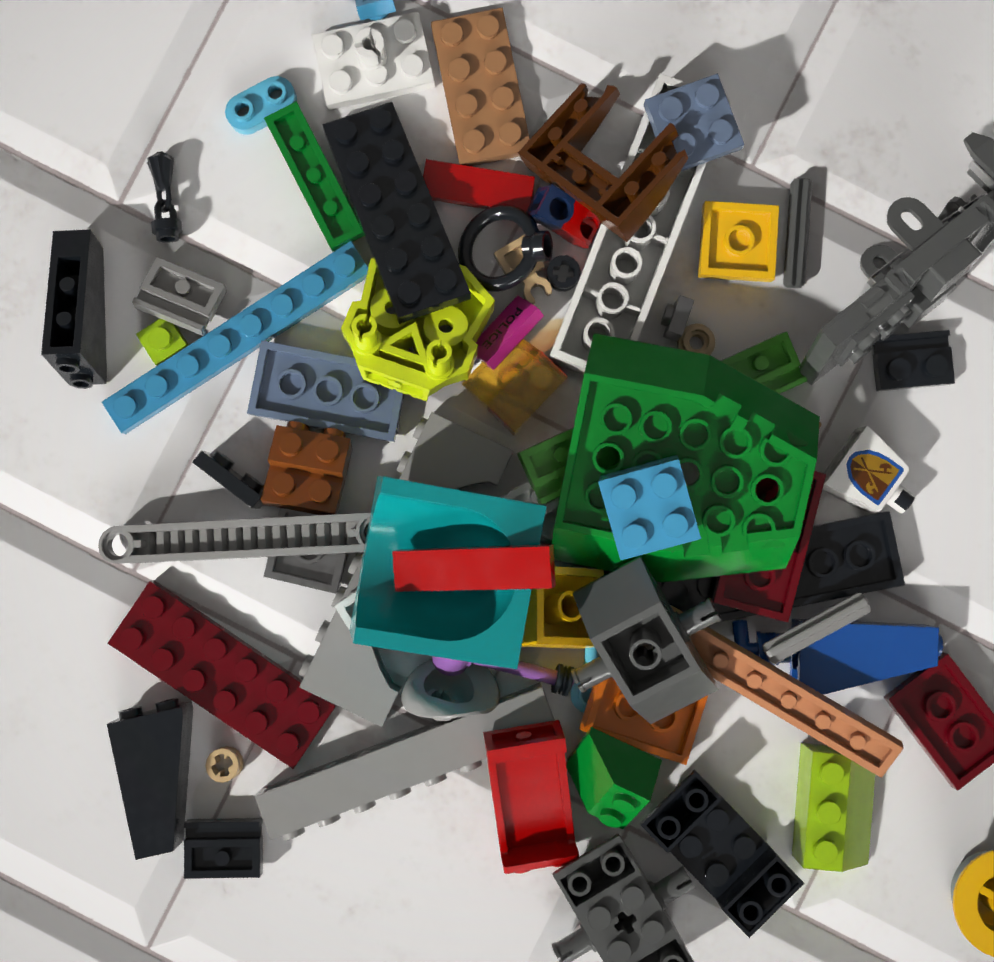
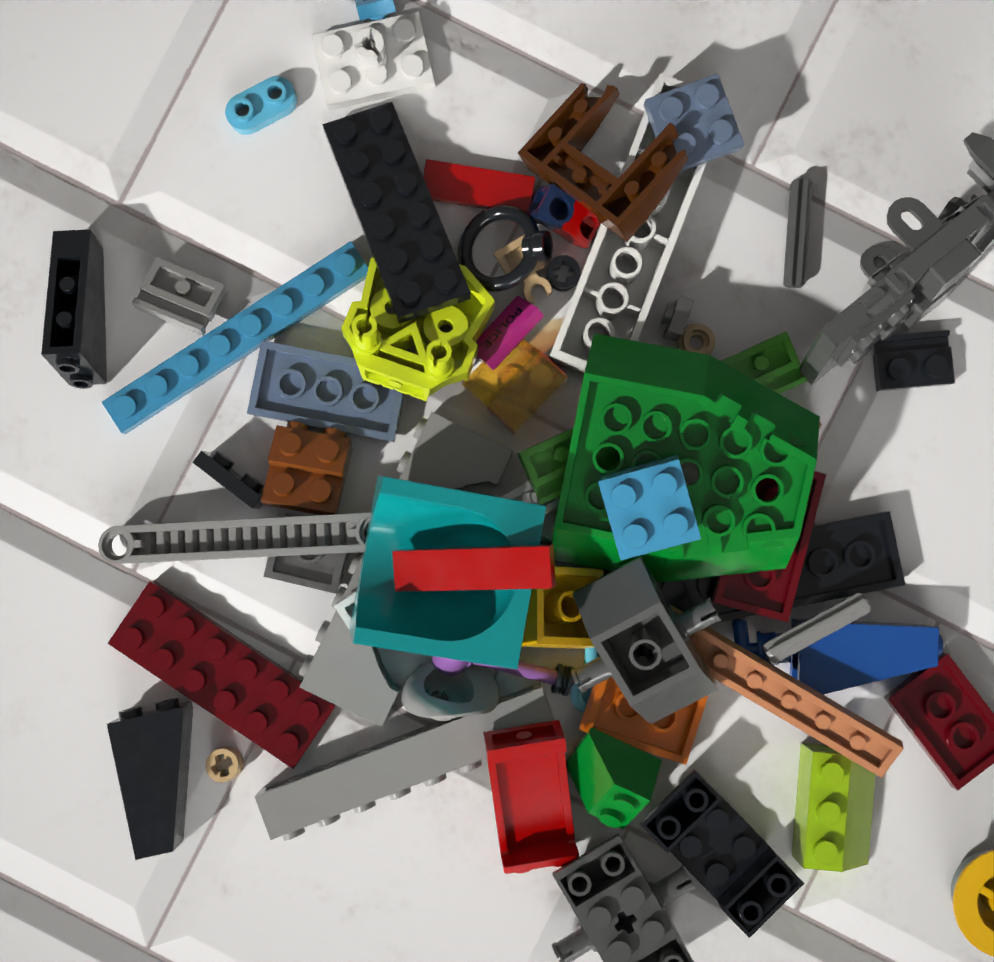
lime plate [136,319,189,366] -> none
black piece [147,151,183,243] -> none
black plate [184,818,263,879] -> none
green plate [264,101,364,252] -> none
medium nougat plate [431,7,530,166] -> none
yellow plate [698,201,779,282] -> none
torso [822,426,915,513] -> none

